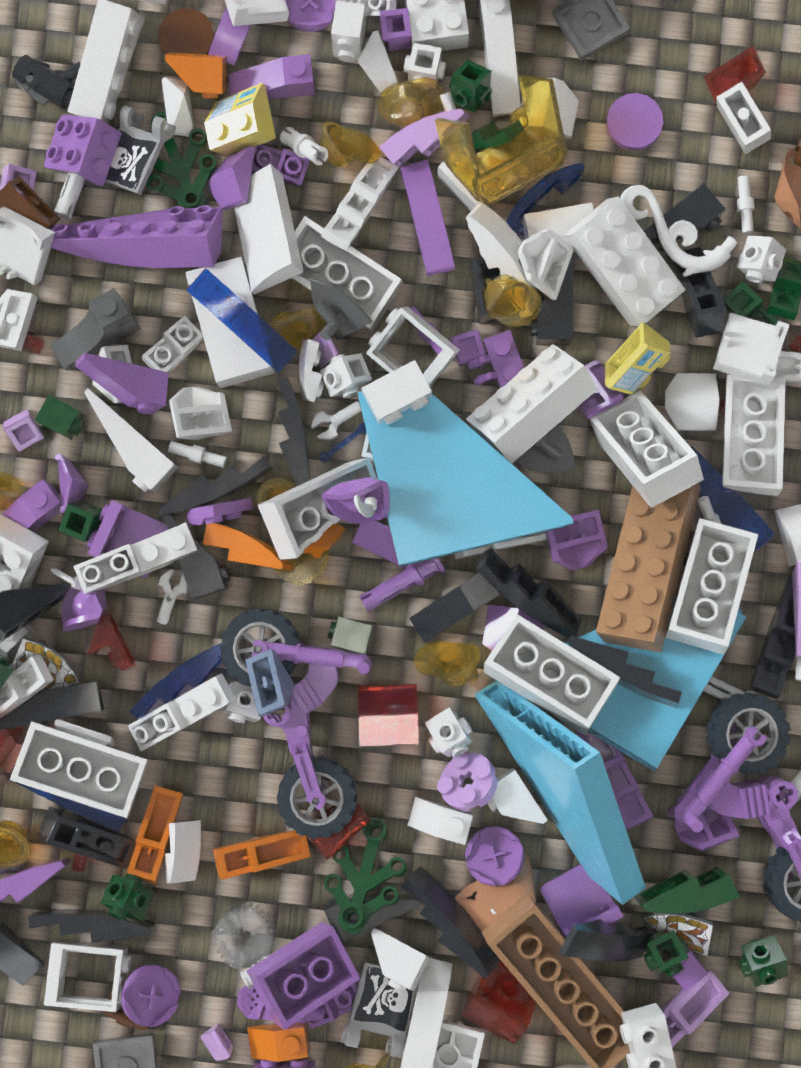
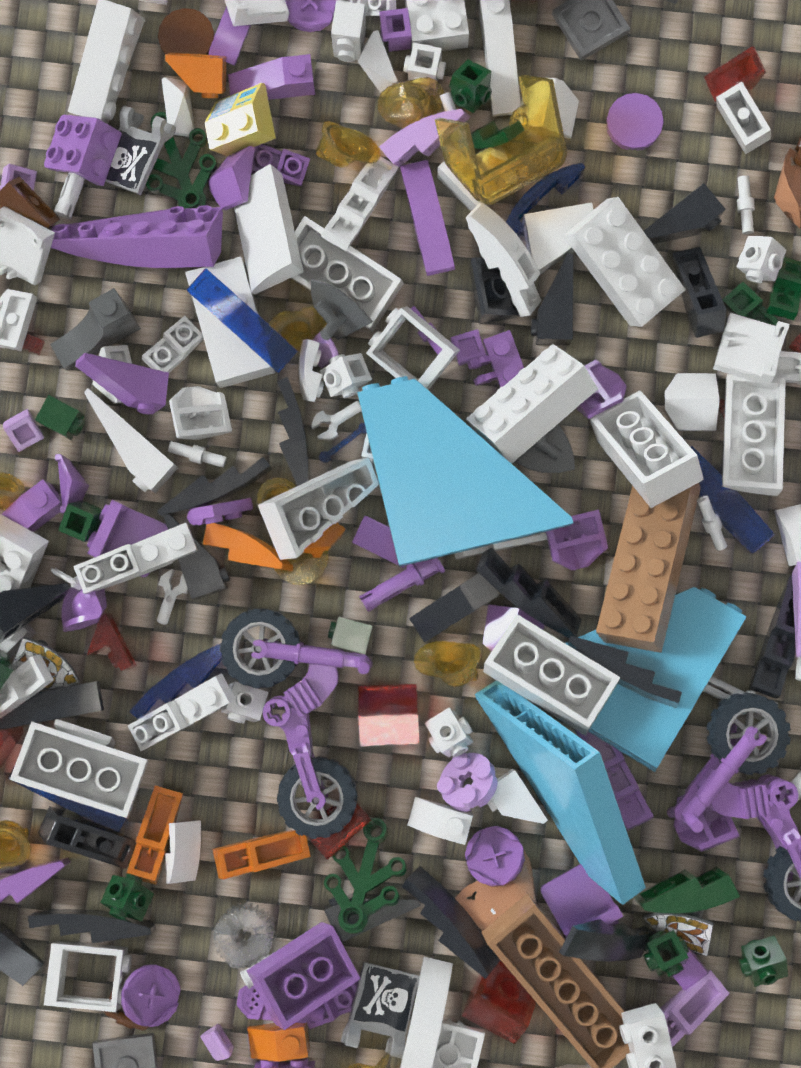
black piece [12,55,81,109] -> none
clear red piece [71,853,88,873] -> none
sand blue slope [245,649,295,717] -> none
white pin [280,127,328,165] -> none
medium lavender hat [321,477,390,524] -> none
white brick [361,360,432,425] -> none
white slope [371,928,430,993] -> none
clear yellow piece [484,274,542,327] -> none
white slope [519,228,574,300] -> none
light yellow slope [605,322,671,395] -> none
white plant [620,185,737,277] -> none
white brick [665,518,758,655] -> none

